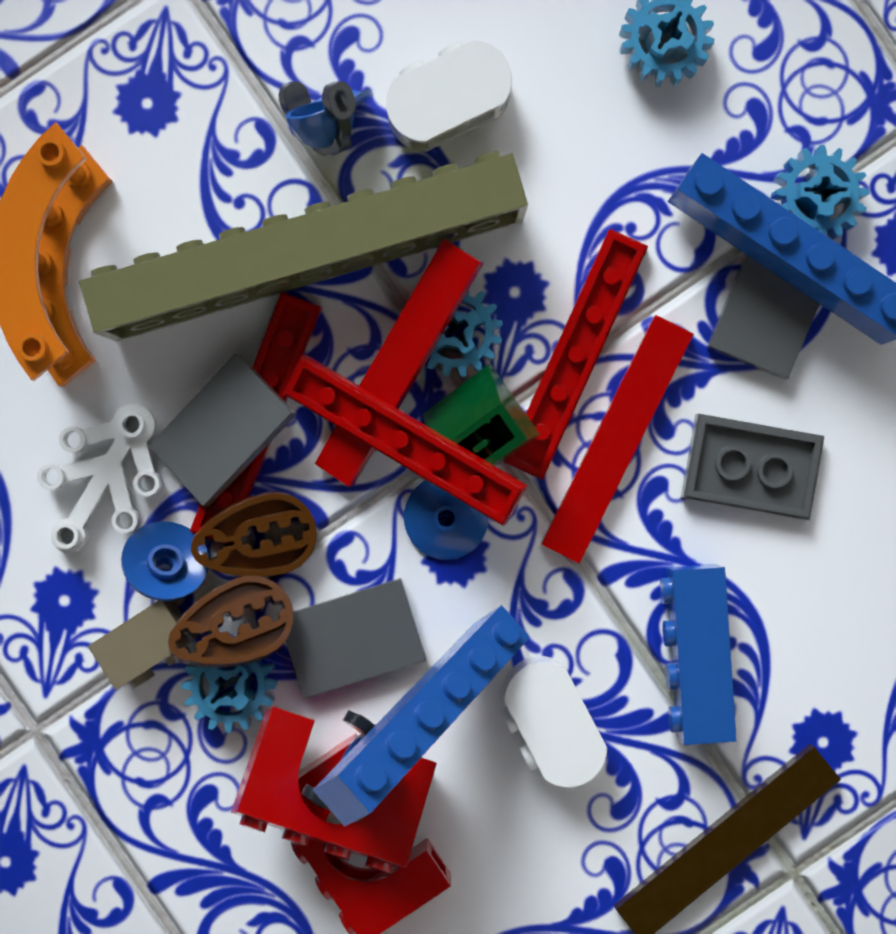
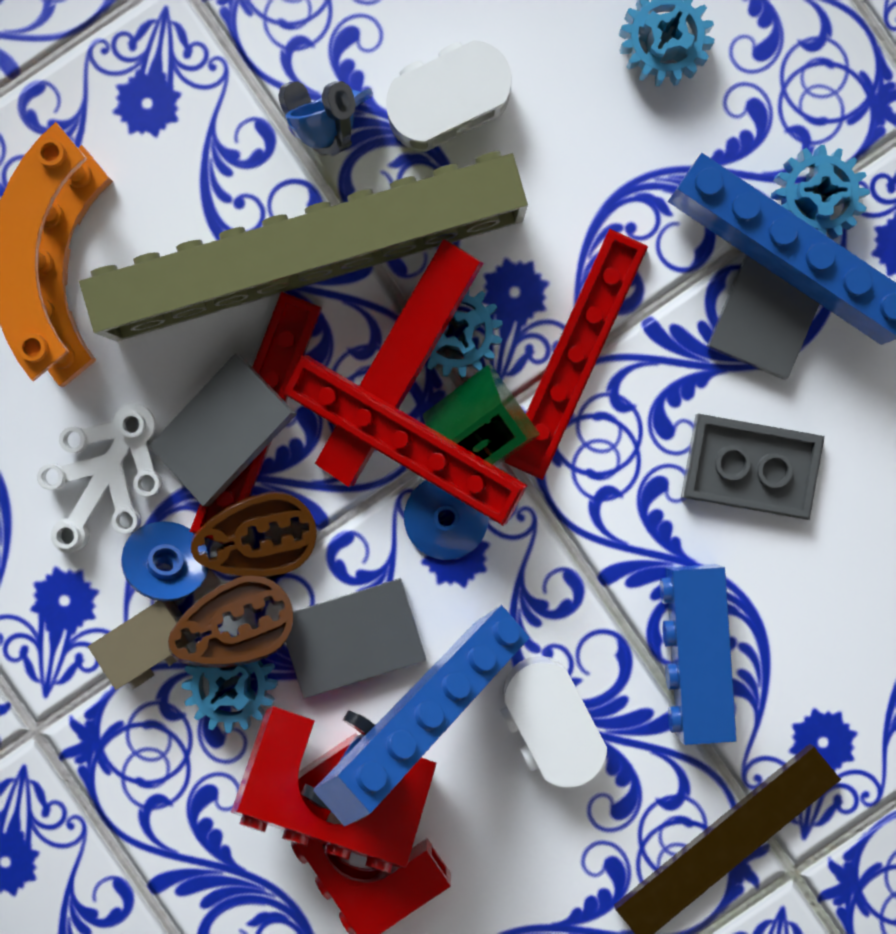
red tile [540,315,694,564] -> none

